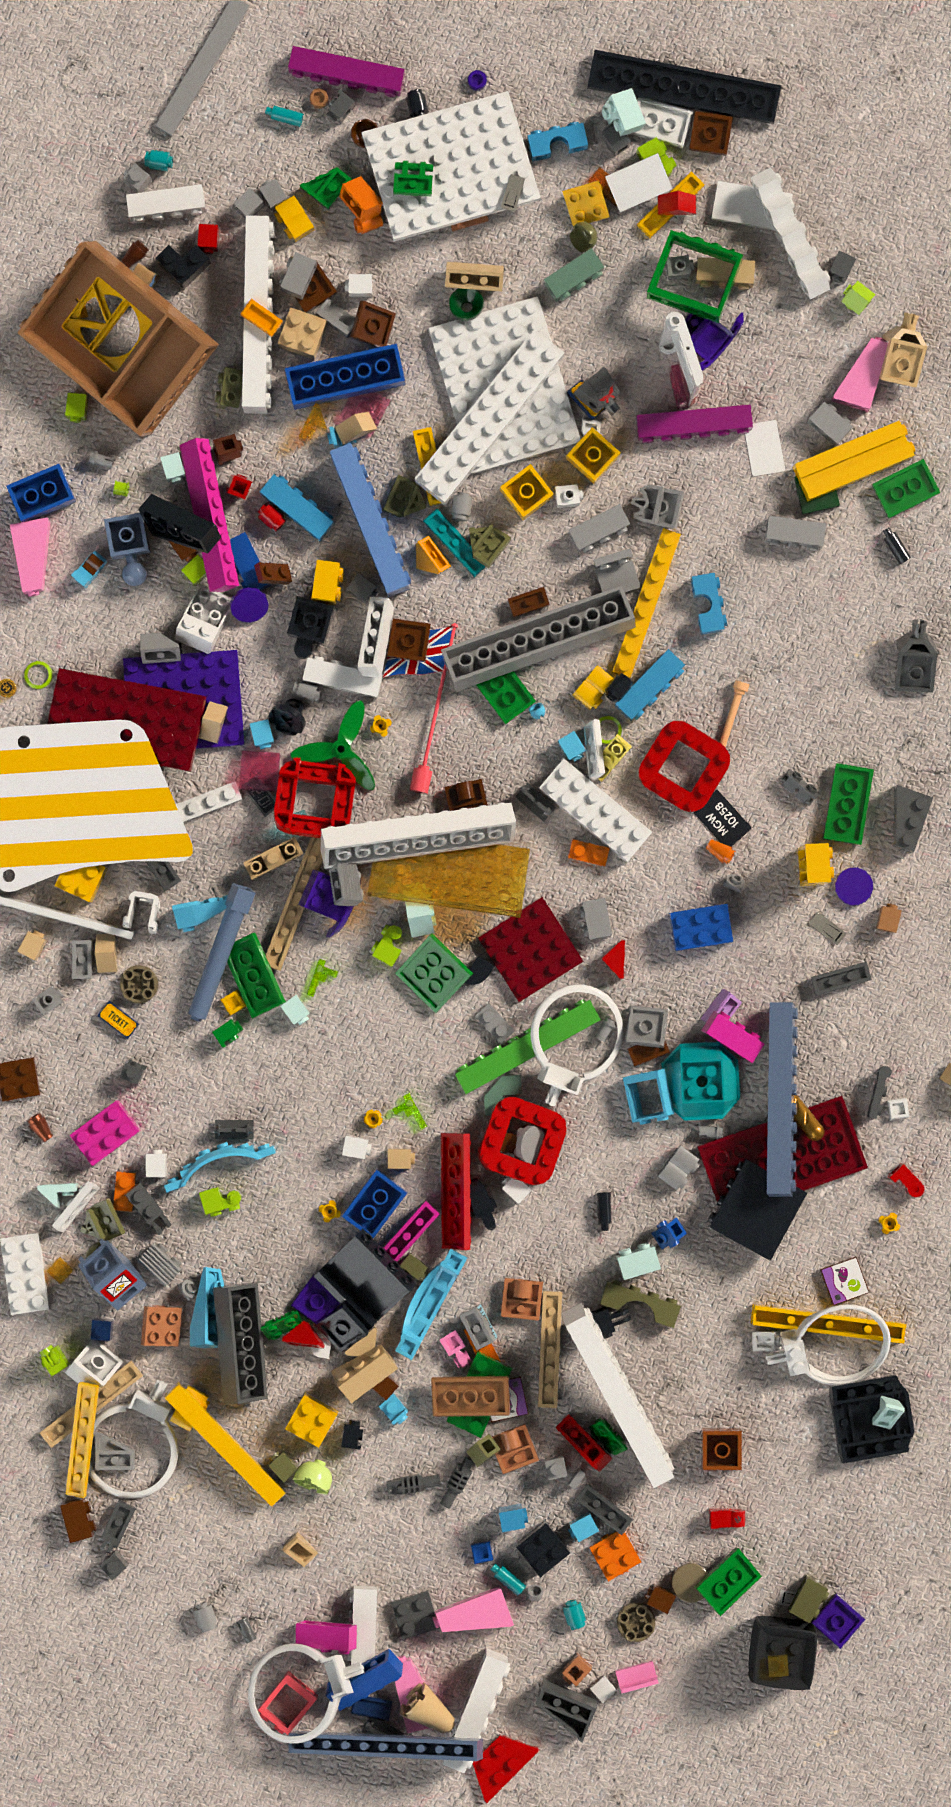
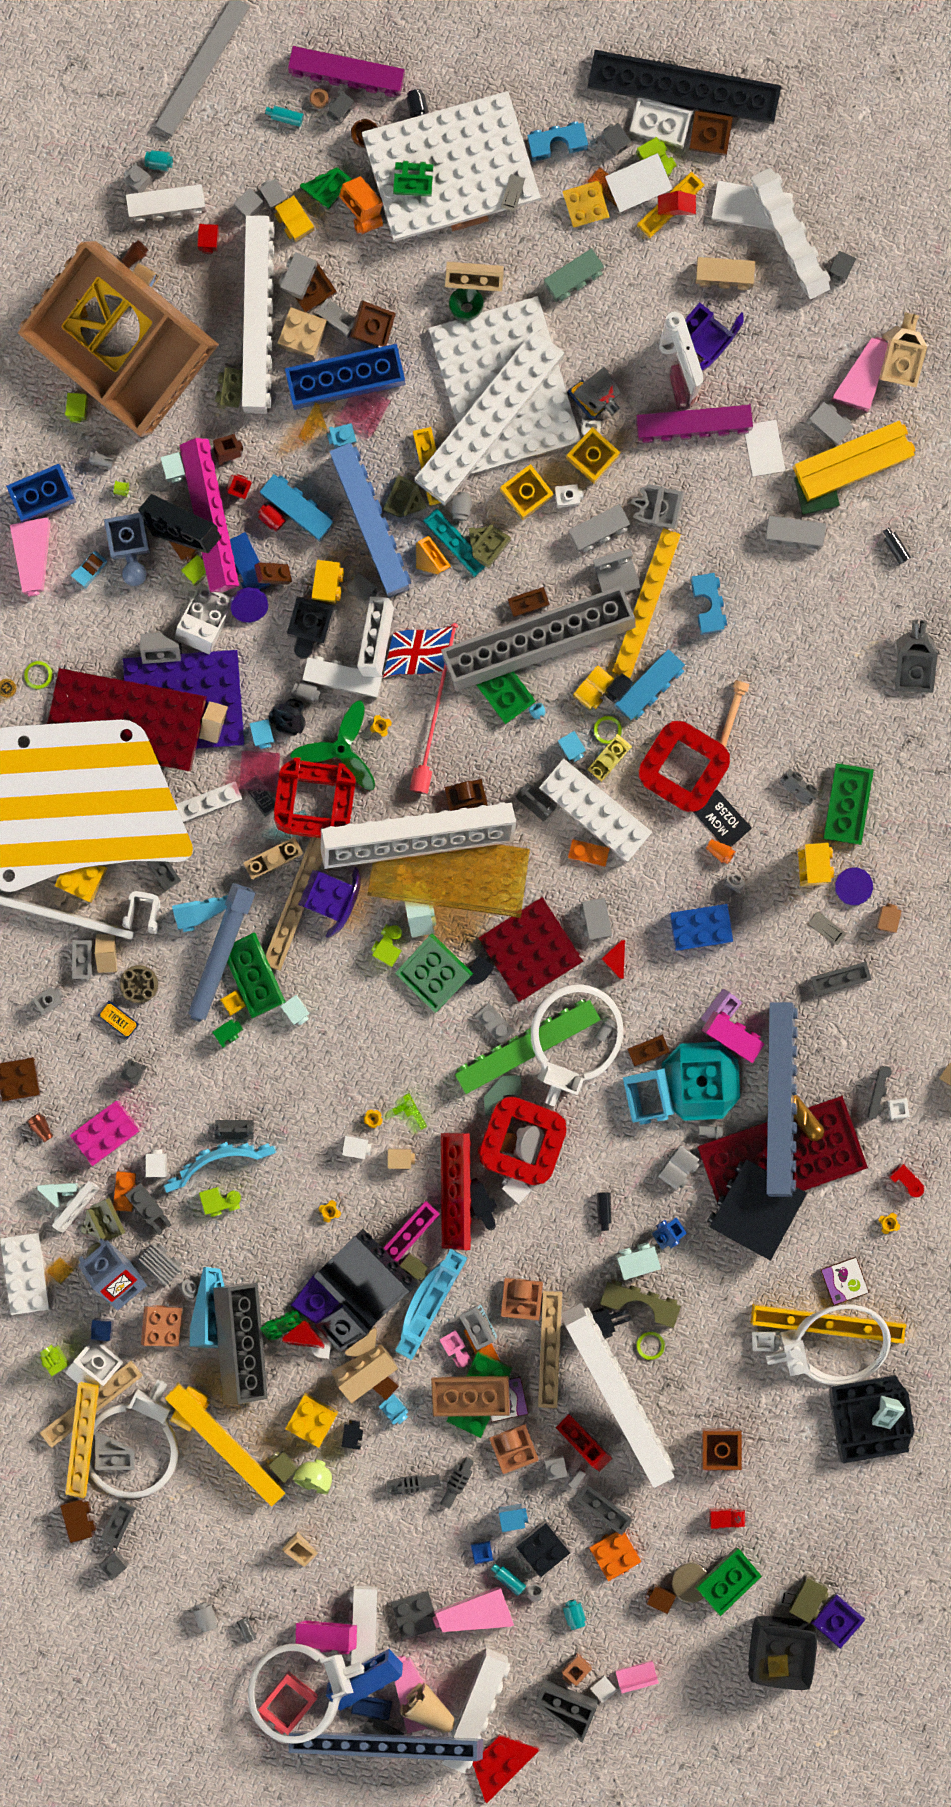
tan brick [17,930,47,961] -> none
black brick [155,245,211,289] -> none
light orange tile [240,299,283,337] -> none
clear neon green hose [307,959,339,997] -> none
light grey brick [329,863,364,906] -> none
tan slope [334,412,377,445] -> none
blue brick [342,1169,408,1238] -> none
white brick [345,274,372,297] -> none
reddish brown plate [387,618,431,662] -> none
olive brick [466,1434,501,1467] -> none
dark purple tile [468,70,487,91] -> none
medium azure brick [568,1512,599,1542] -> none
olive hair [569,221,598,253] -> none
white tile [584,719,605,780] -> none
green hinge [588,1417,628,1456] -> none
light aqua brick [602,88,646,137] -> none
dark tan tile [617,1602,655,1642] -> none
light grey tile [625,1005,668,1048] -> none
green window [647,230,743,323] -> none
light grey brick [666,255,694,280] -> none
lime brick [841,281,876,315] -> none
green plate [872,459,941,519] -> none
dark grey wedge [893,785,933,853] -> none
none -> lime piece [637,1332,665,1360]

